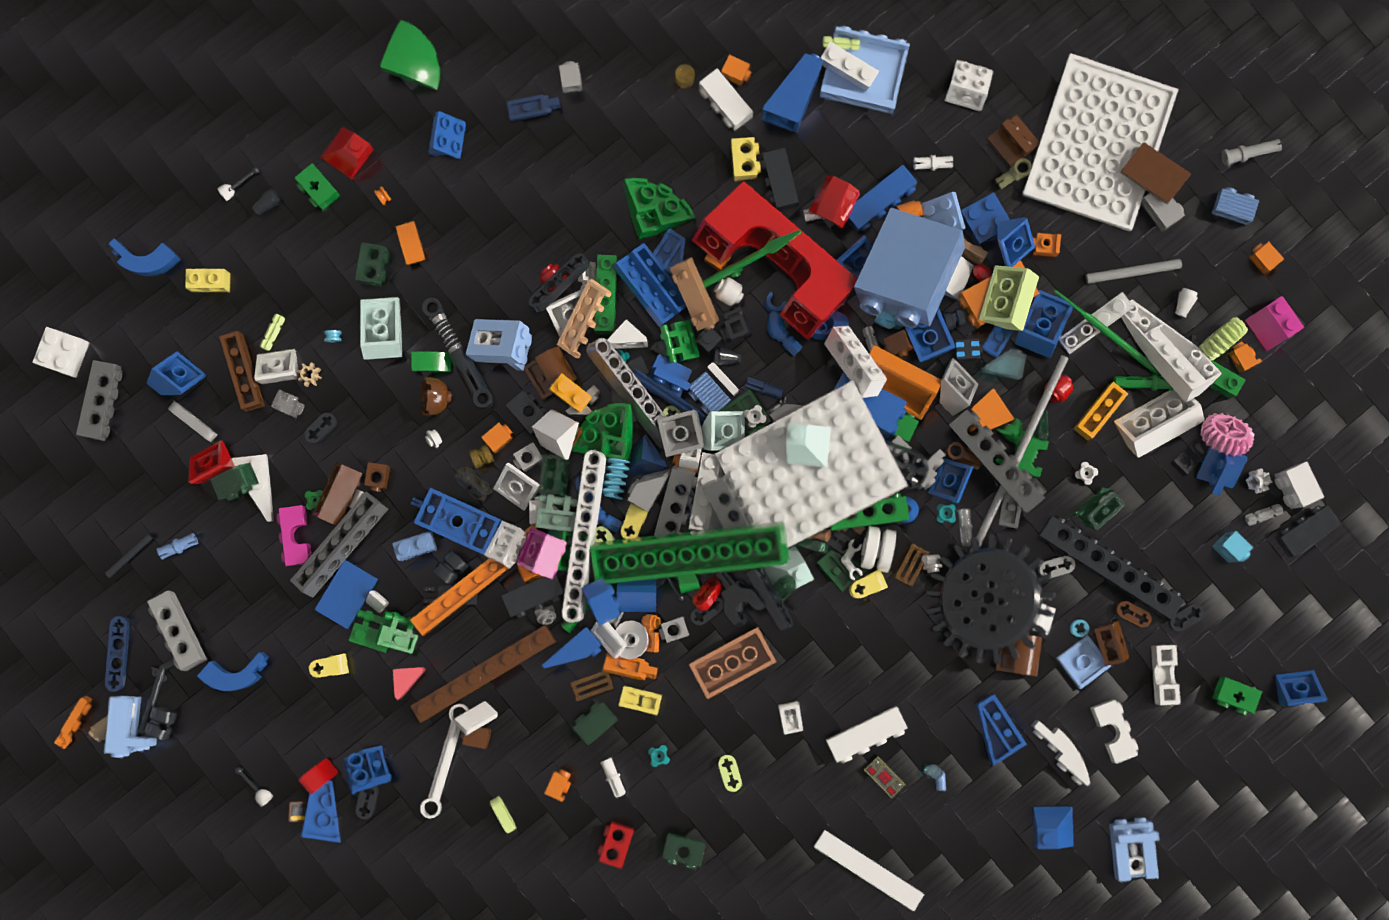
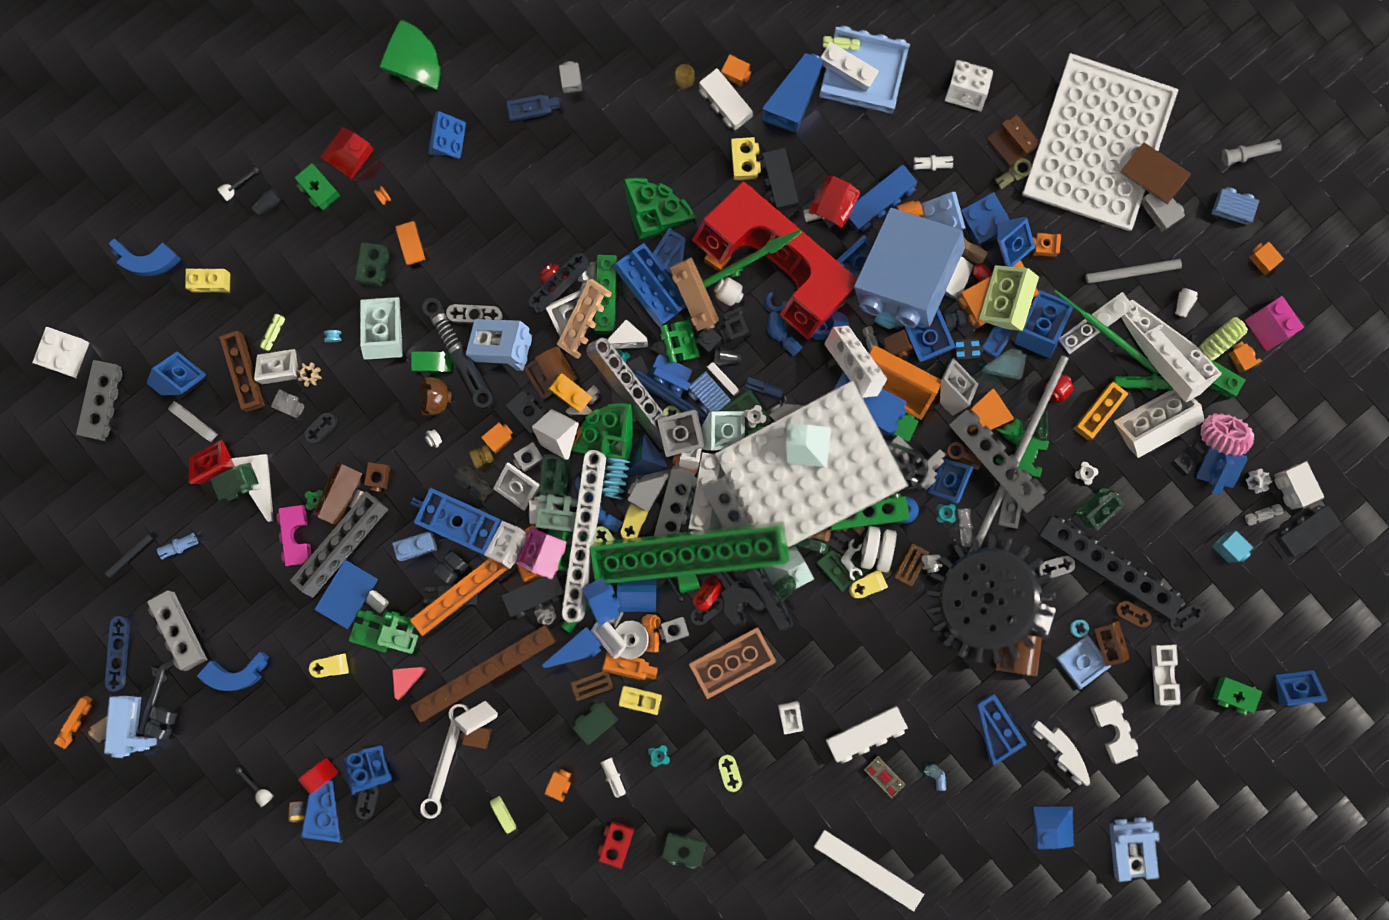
none -> light grey beam [446,304,502,324]

